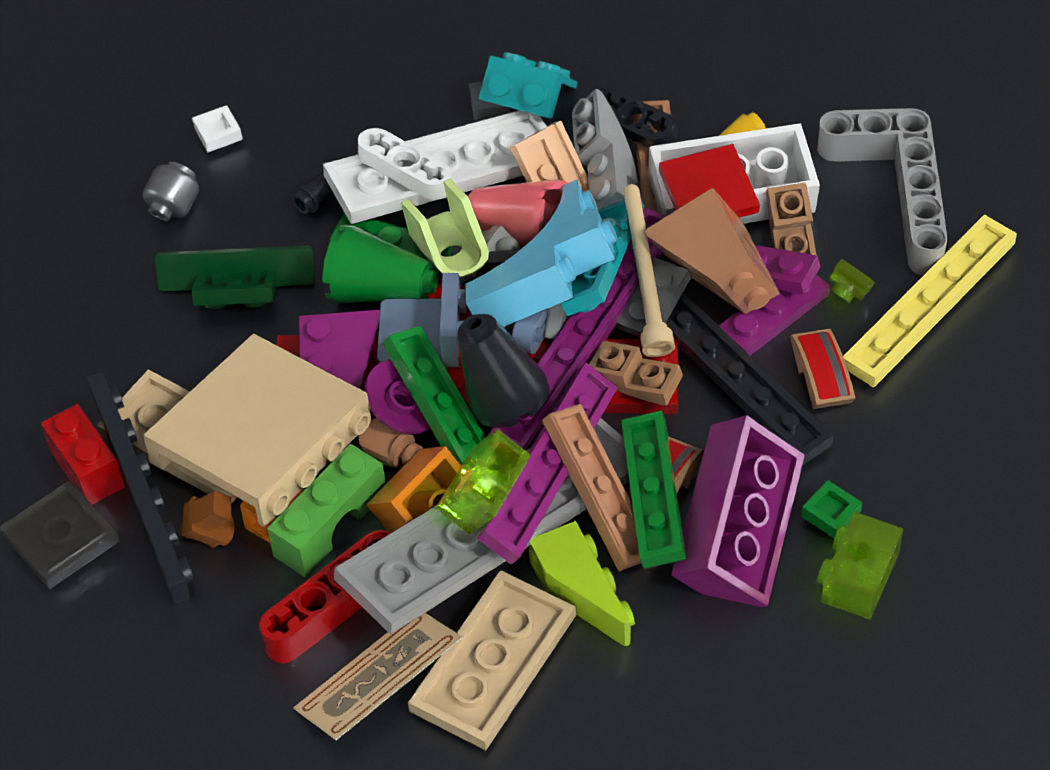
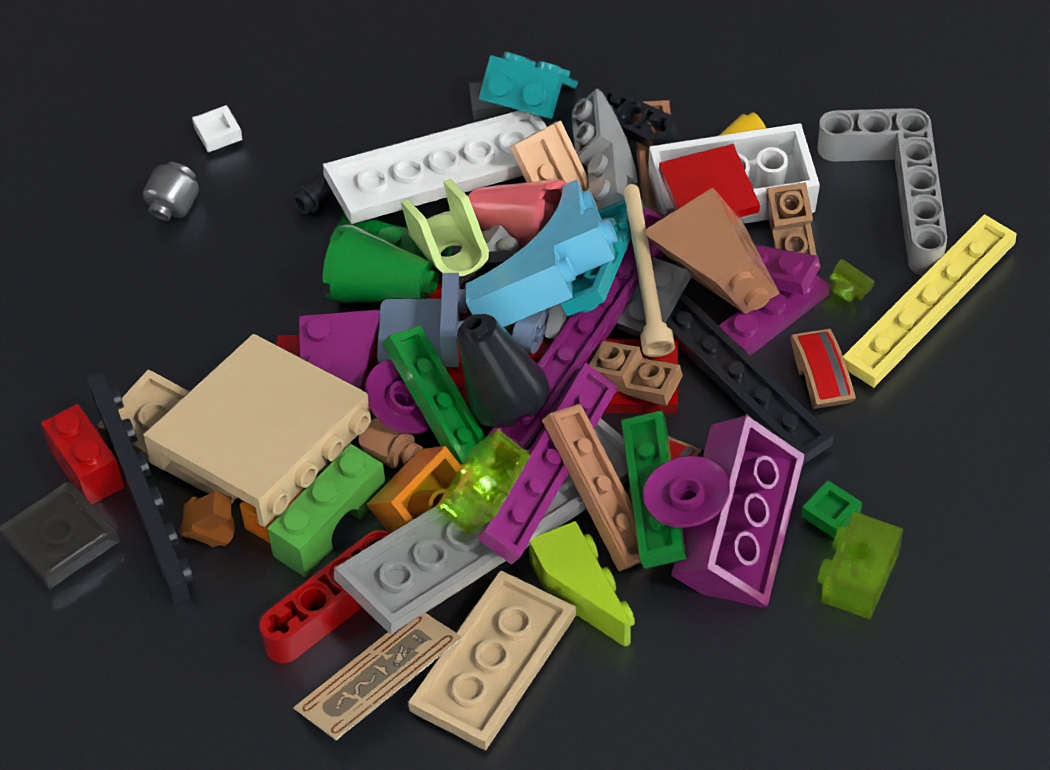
dark green bracket [155,245,315,309] -> none
white beam [358,128,451,199] -> none
none -> magenta dish [643,456,730,528]

